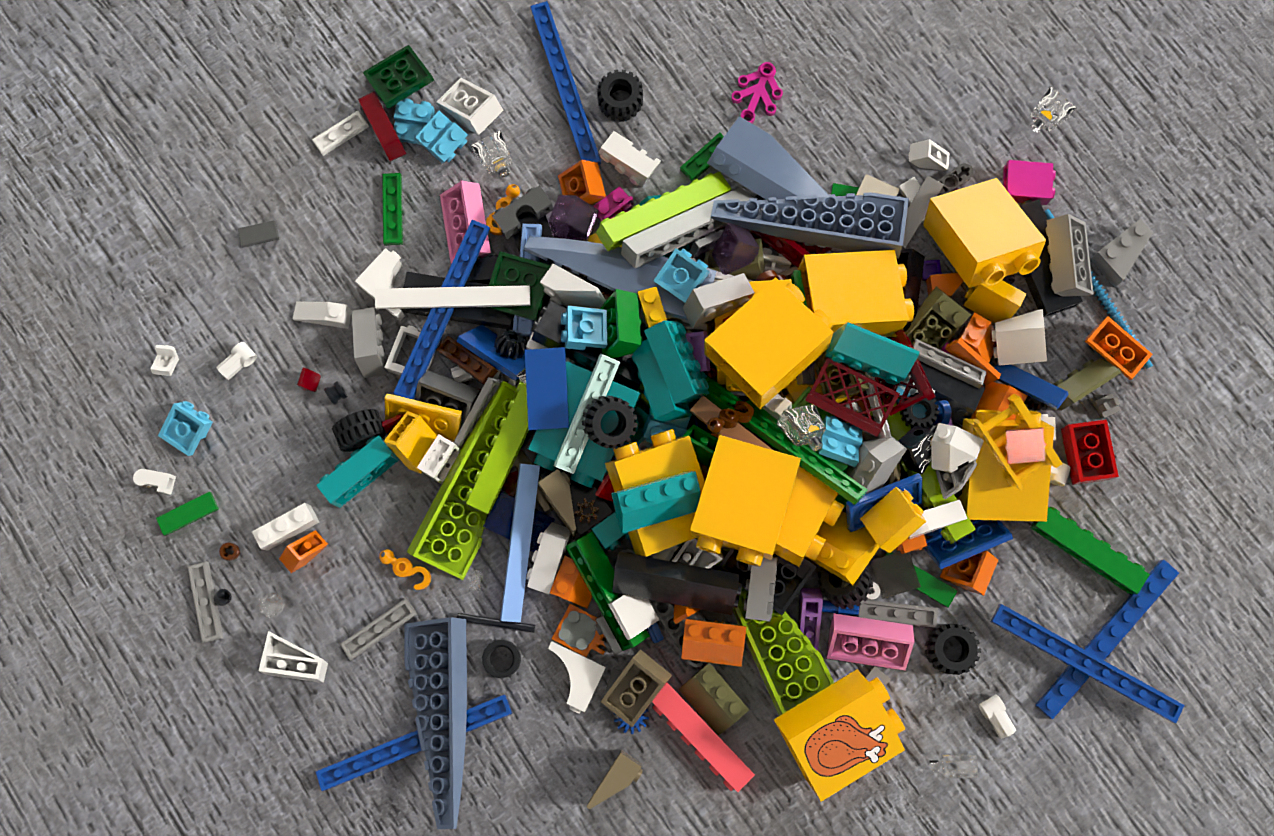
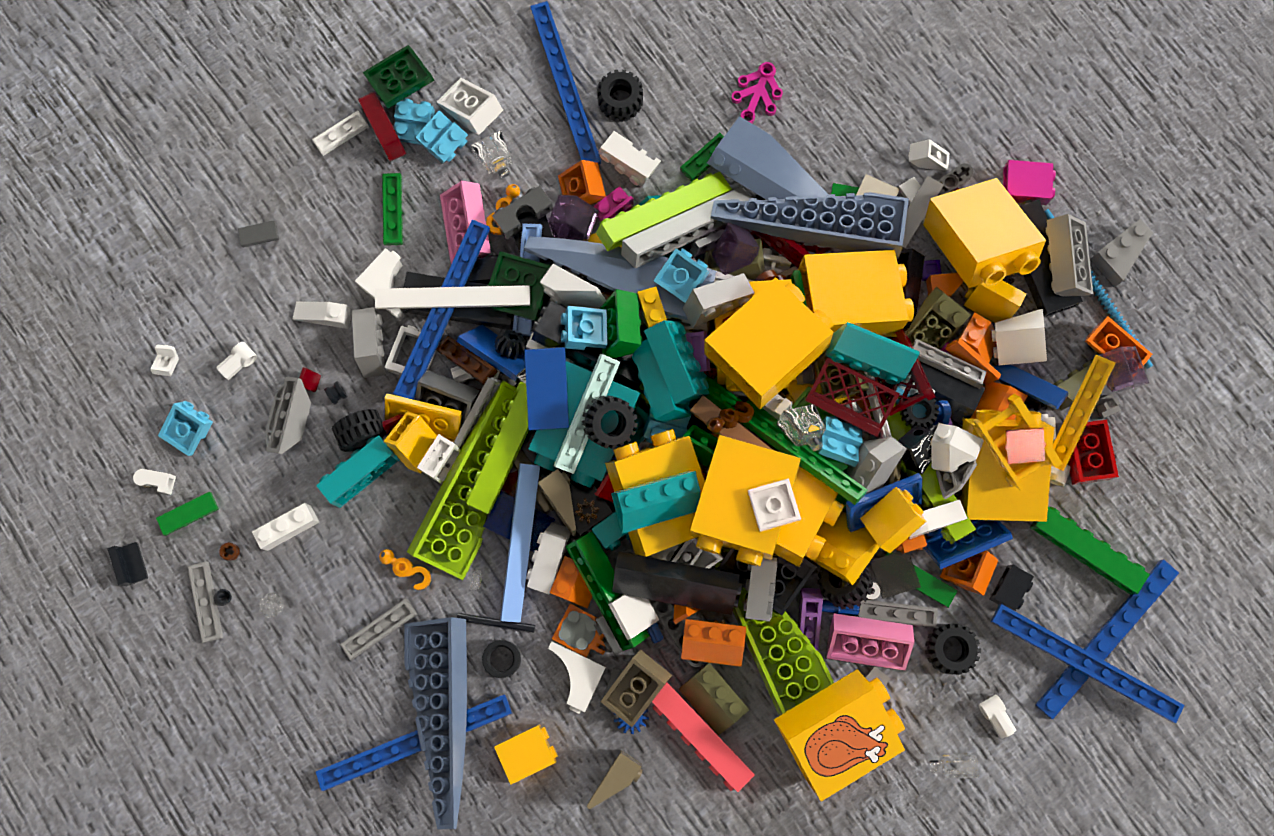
white wedge [259,631,328,683] -> none
orange slope [279,530,328,573] -> none
clear torso [1030,86,1077,132] -> none
none -> black panel [107,542,148,587]
none -> light grey wedge [265,377,311,454]
none -> yellow brick [494,724,558,785]
none -> white tile [748,478,801,532]
none -> black brick [989,564,1034,611]
none -> yellow plate [1053,355,1116,471]
none -> slope [1098,346,1149,392]

